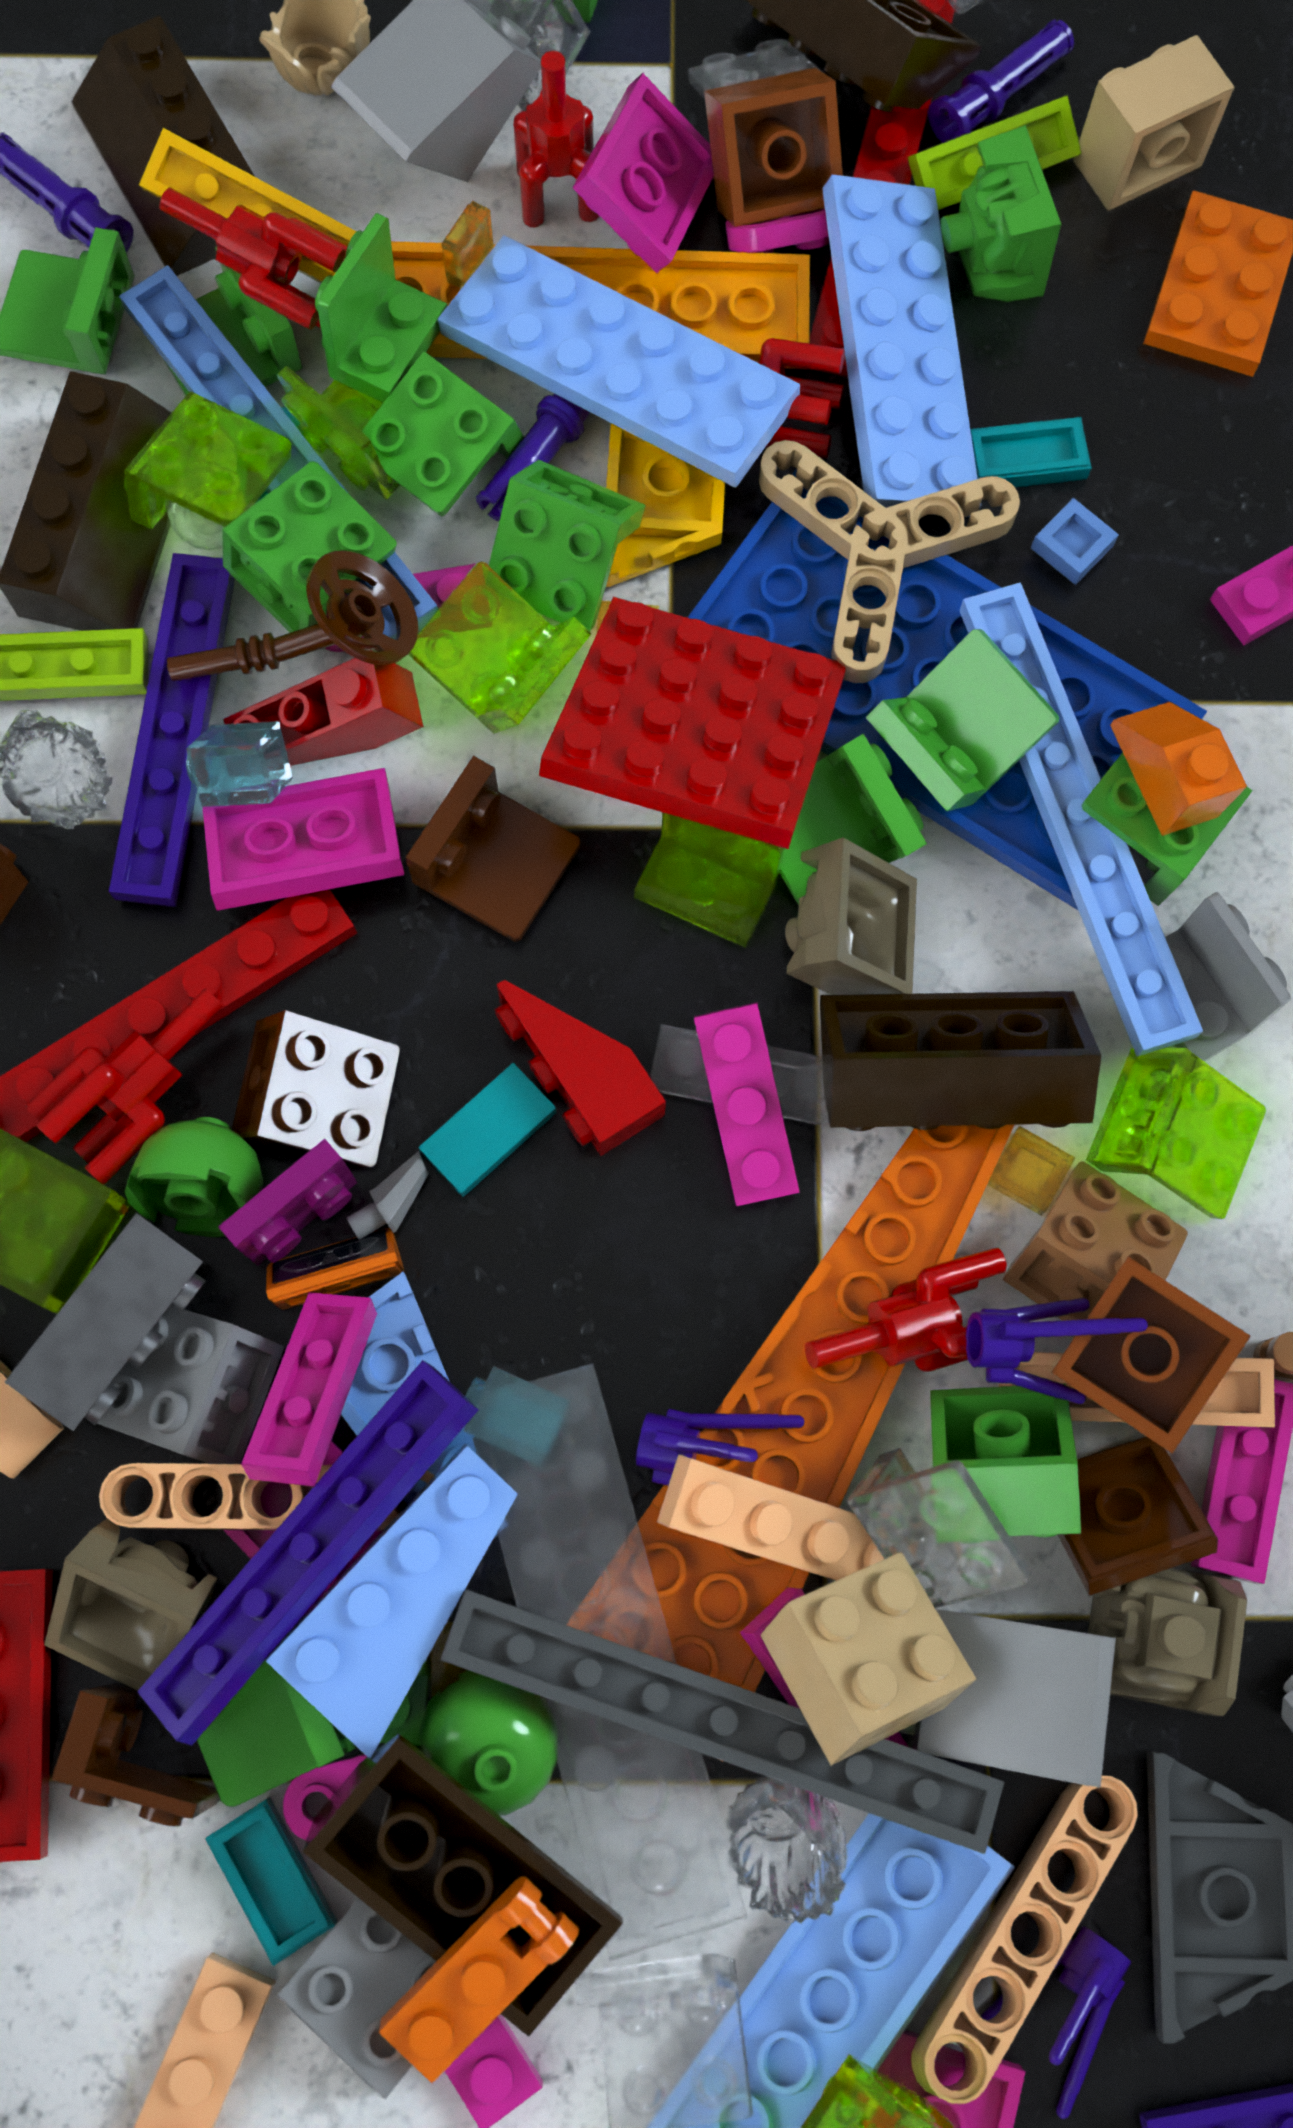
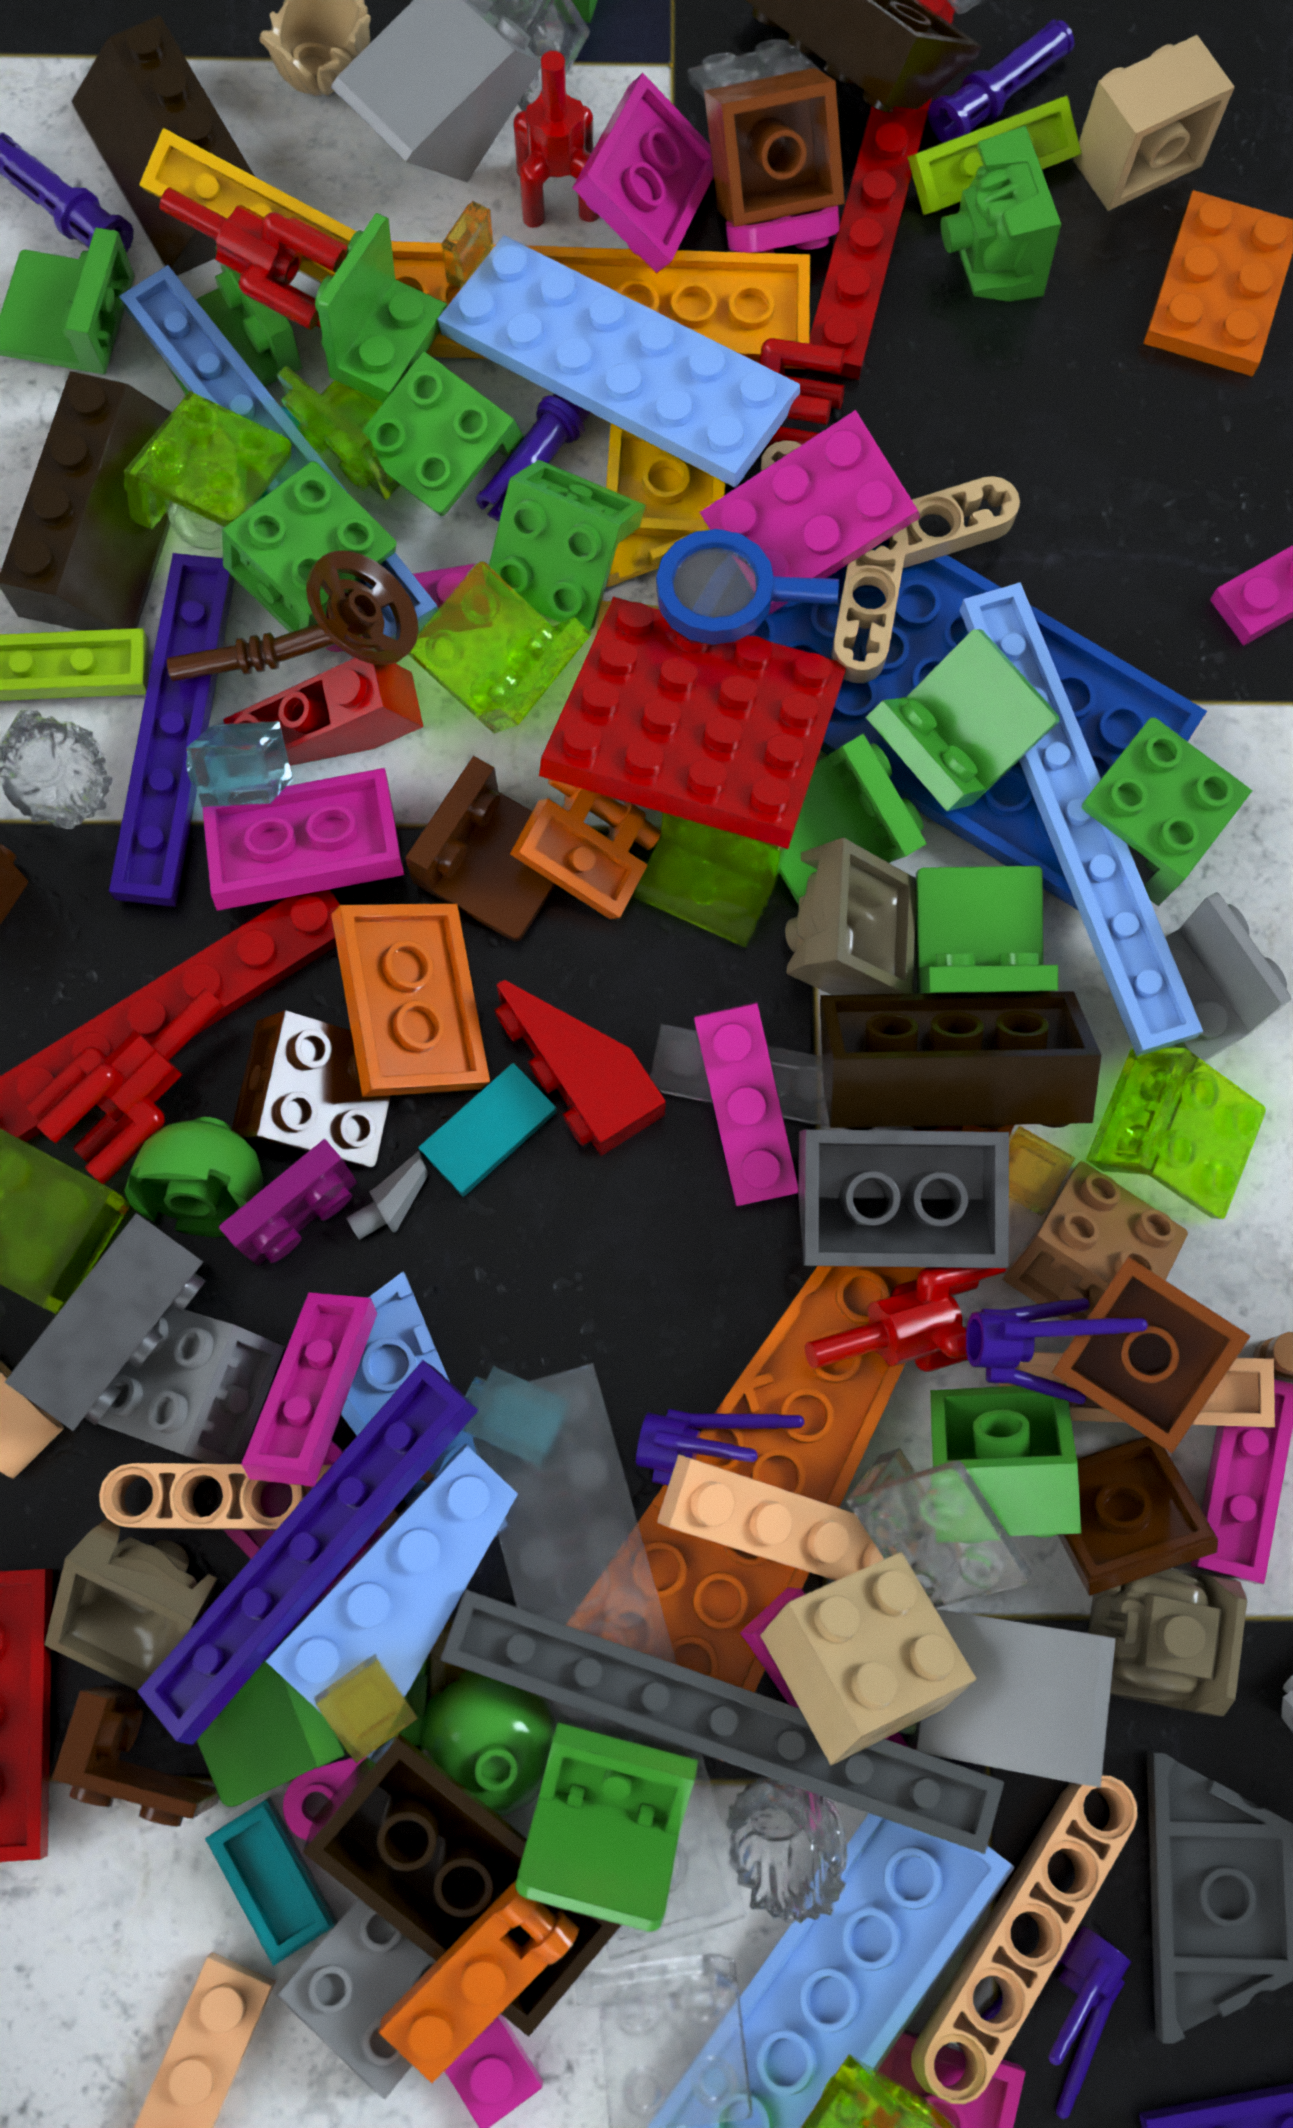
orange slope [266,1228,404,1310] -> none
light blue plate [822,174,982,517] -> none
teal tile [970,417,1092,487] -> none
medium blue plate [1031,498,1119,585] -> none
orange slope [1110,702,1247,836] -> none
none -> clear yellow tile [314,1654,417,1763]
none -> orange plate [331,904,490,1097]
none -> orange plate [510,779,661,919]
none -> bright green bracket [515,1722,698,1932]
none -> blue piece [656,529,839,645]
none -> dark pink plate [700,410,920,615]
none -> flat silver slope [798,1129,1009,1268]
none -> bright green bracket [916,866,1058,993]

